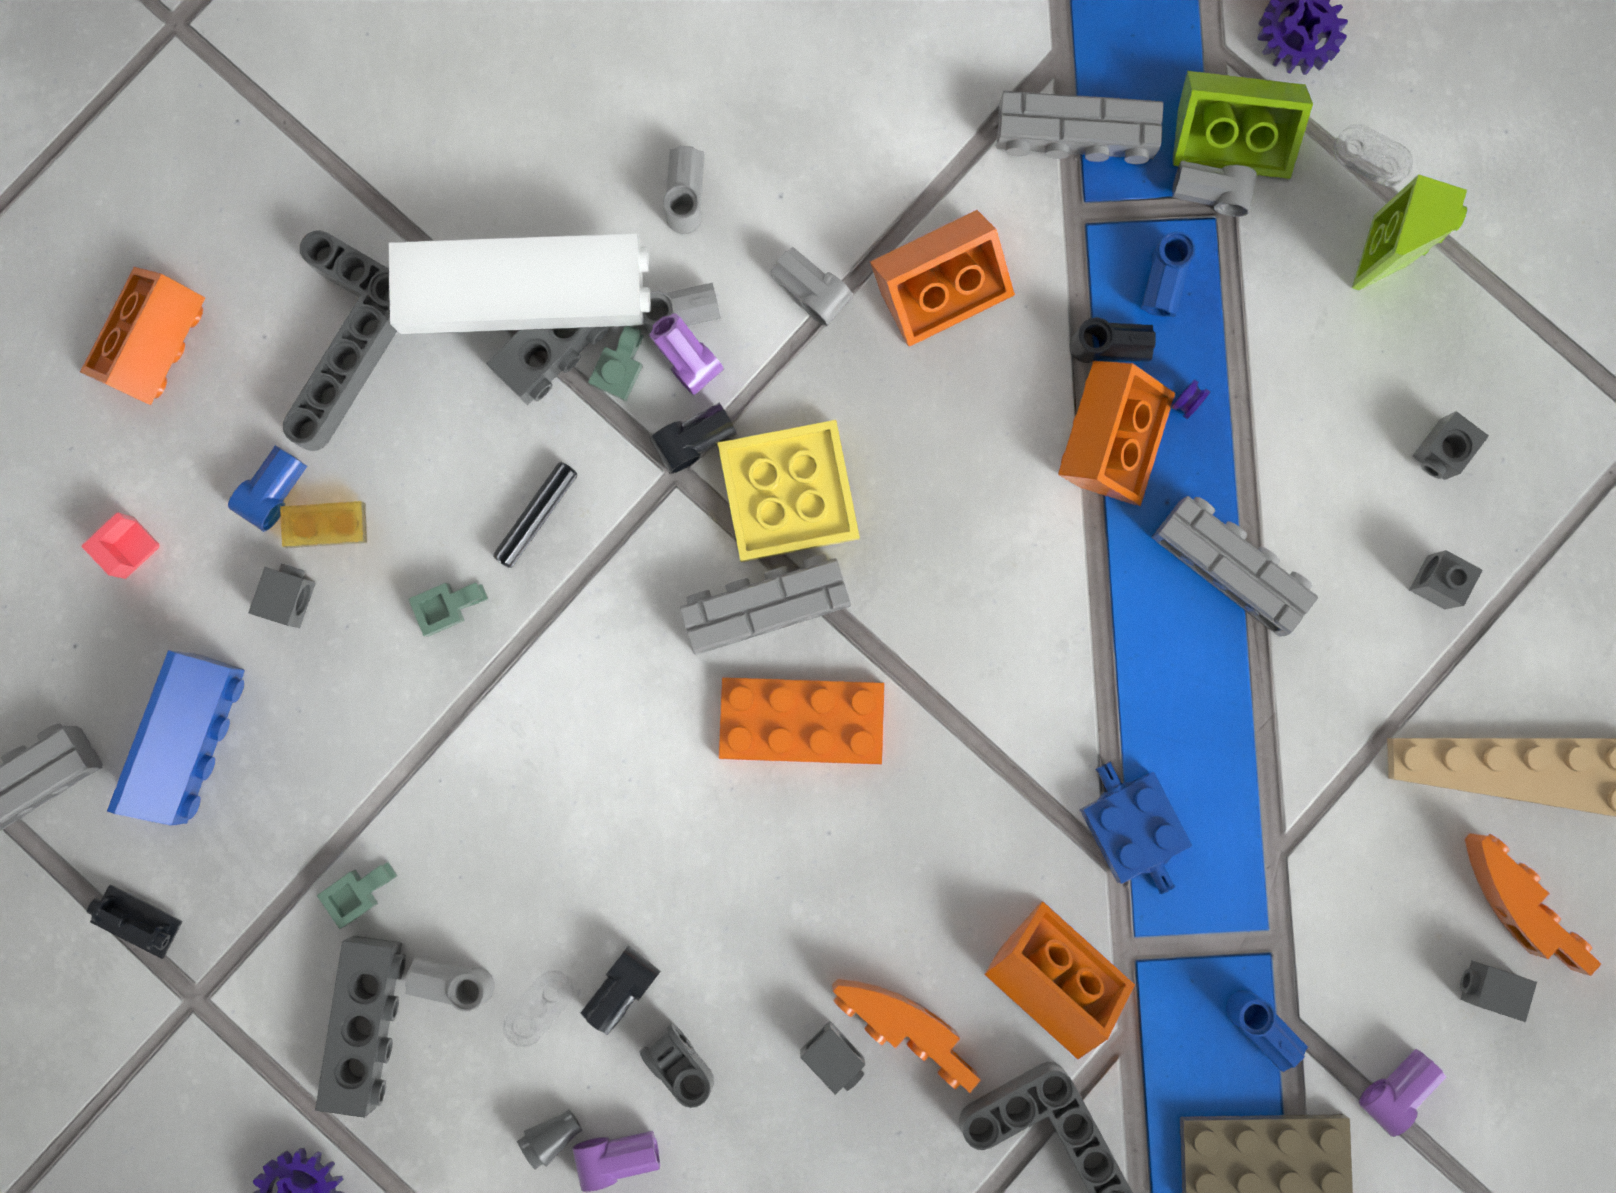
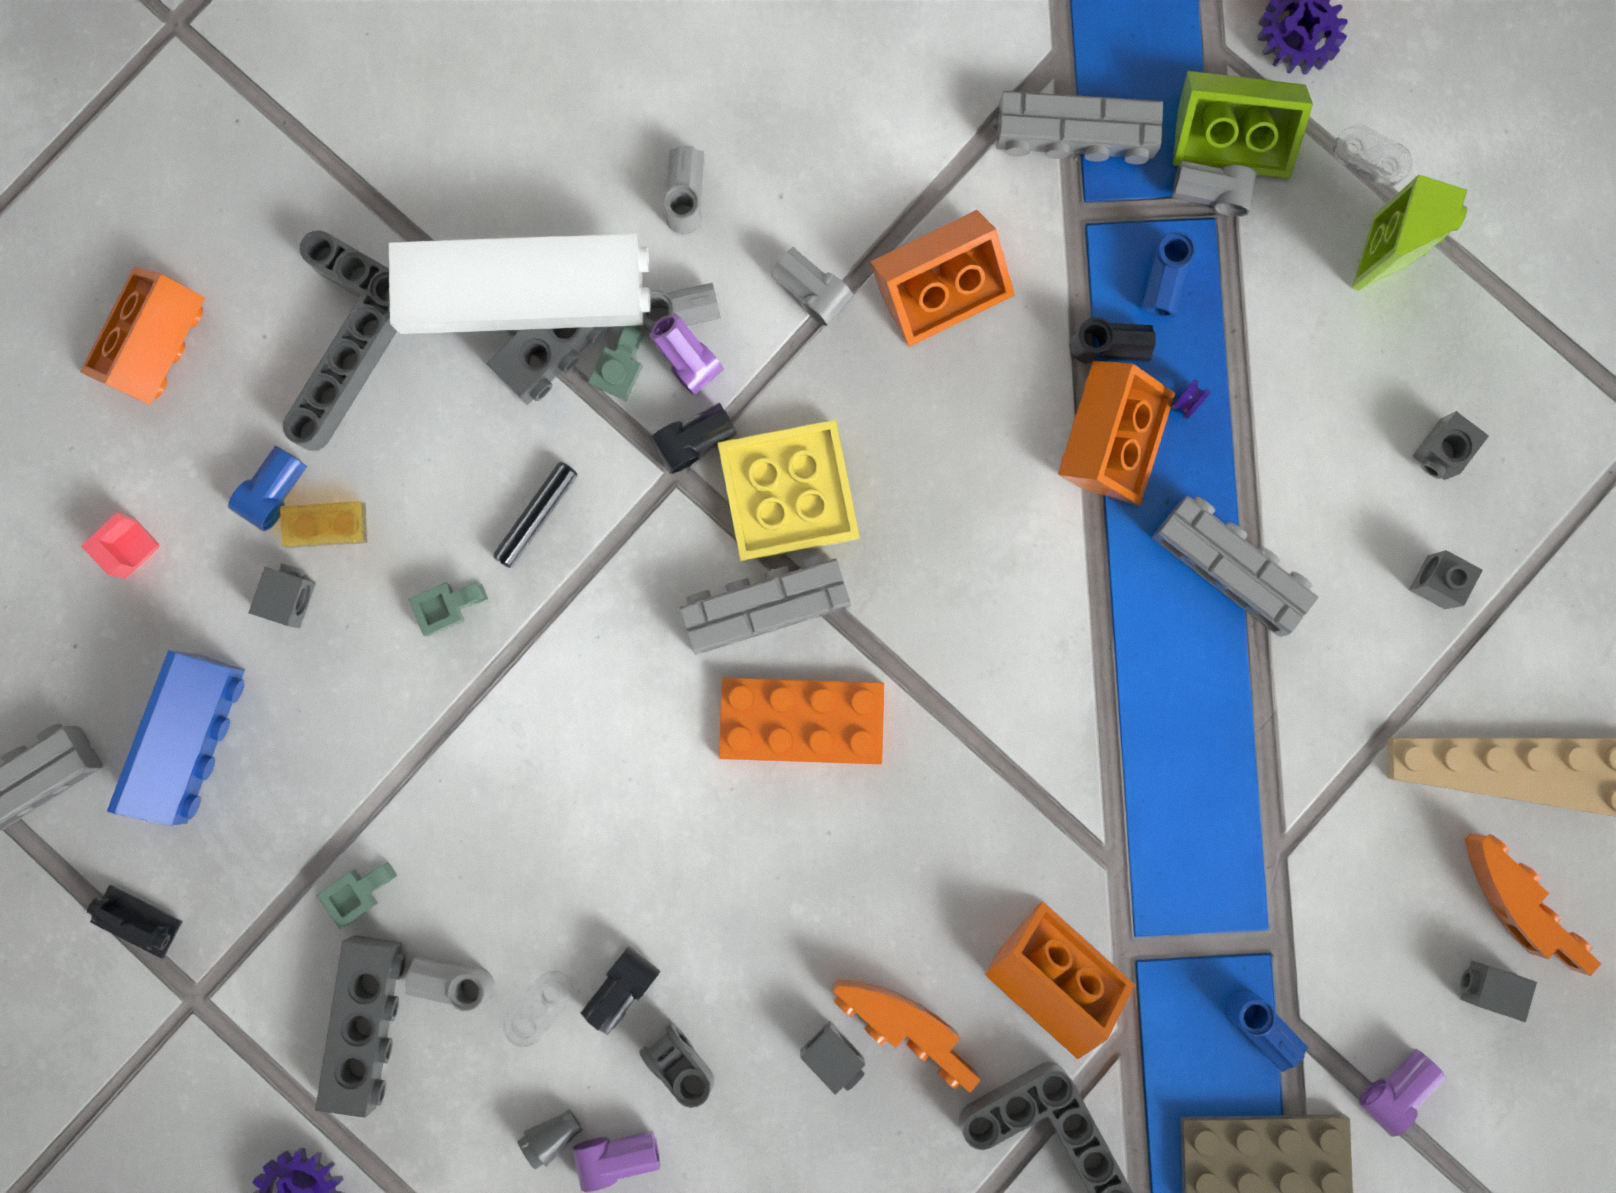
blue plate [1079,761,1192,894] -> none

